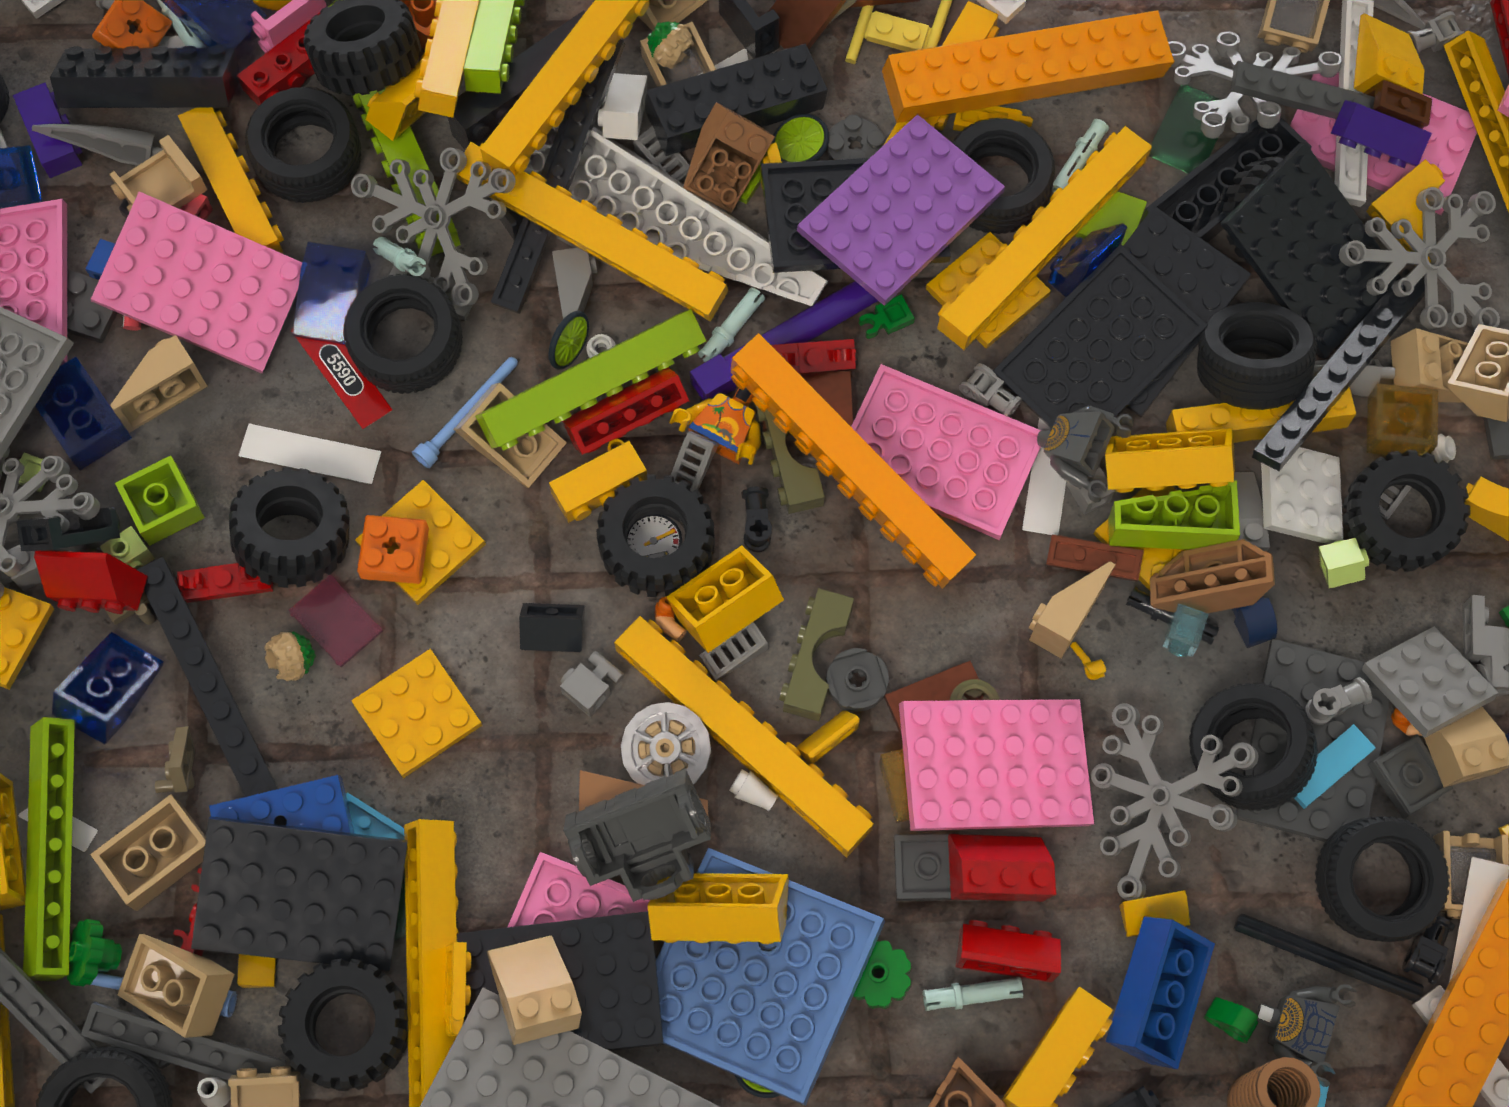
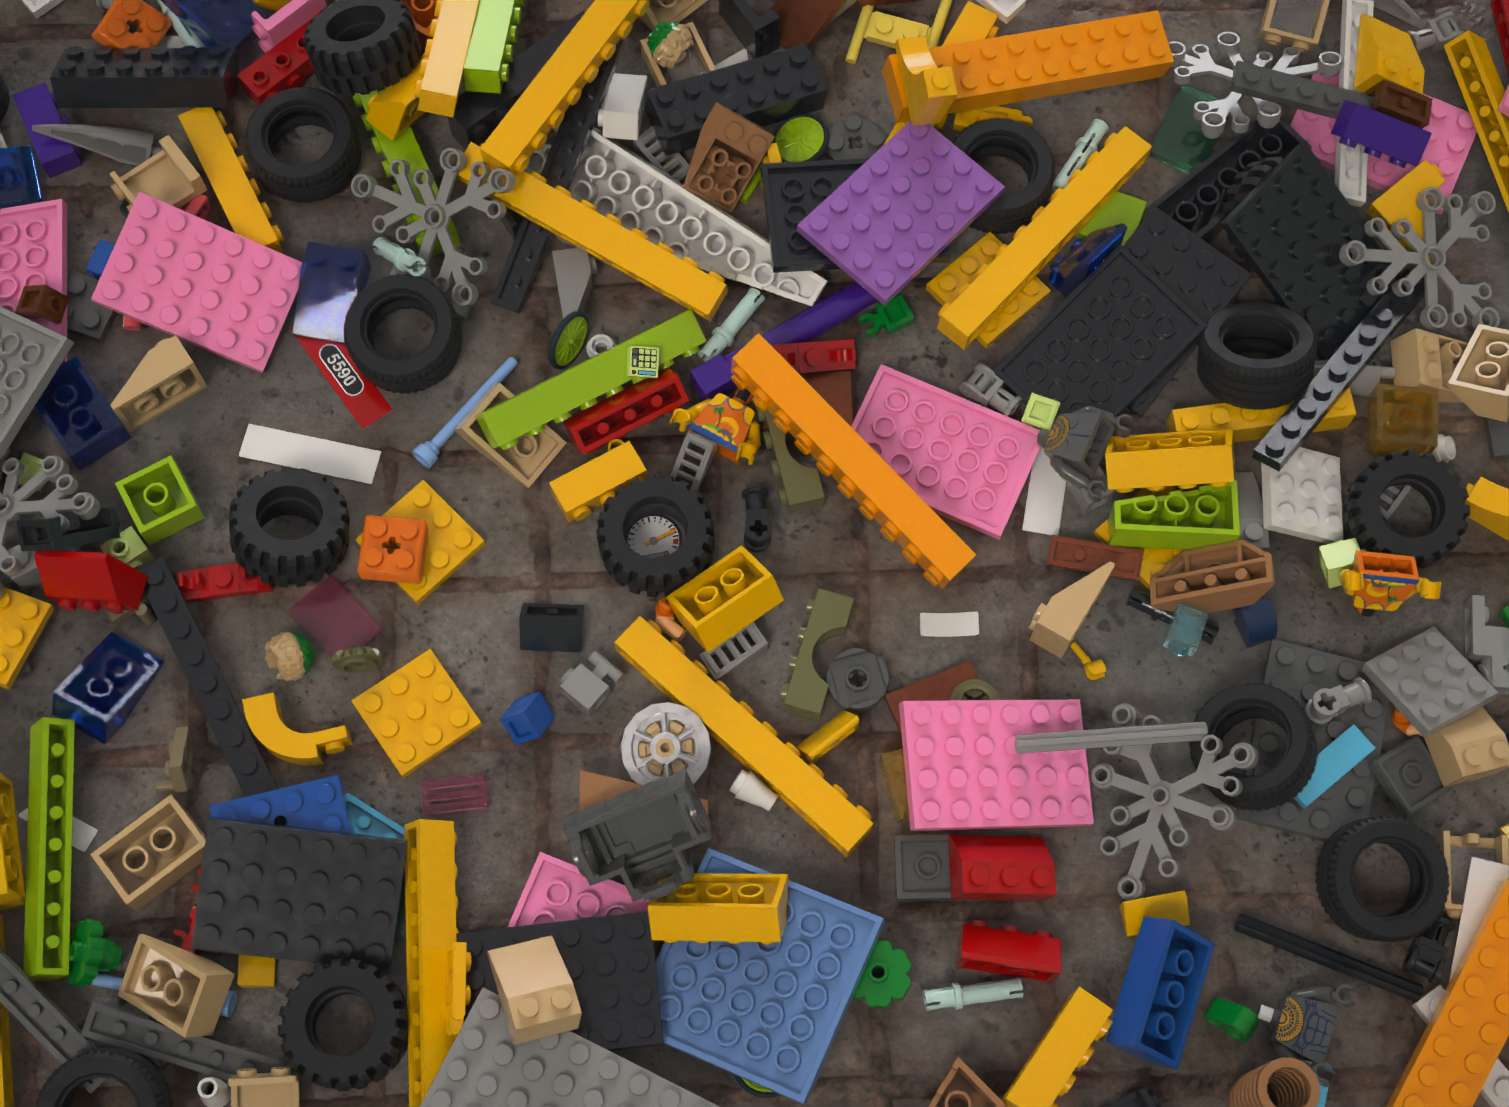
none -> reddish brown bracket [15,285,69,324]
none -> yellow arch [242,692,352,766]
none -> olive gear [331,646,383,673]
none -> clear pink tile [421,774,488,815]
none -> blue panel [500,692,554,745]
none -> yellowish green tile [626,346,659,379]
none -> yellow arch [895,36,958,126]
none -> white sticker [920,611,979,637]
none -> light grey axle [1015,721,1208,754]
none -> yellowish green tile [1021,393,1061,430]
none -> torso [1339,550,1442,617]

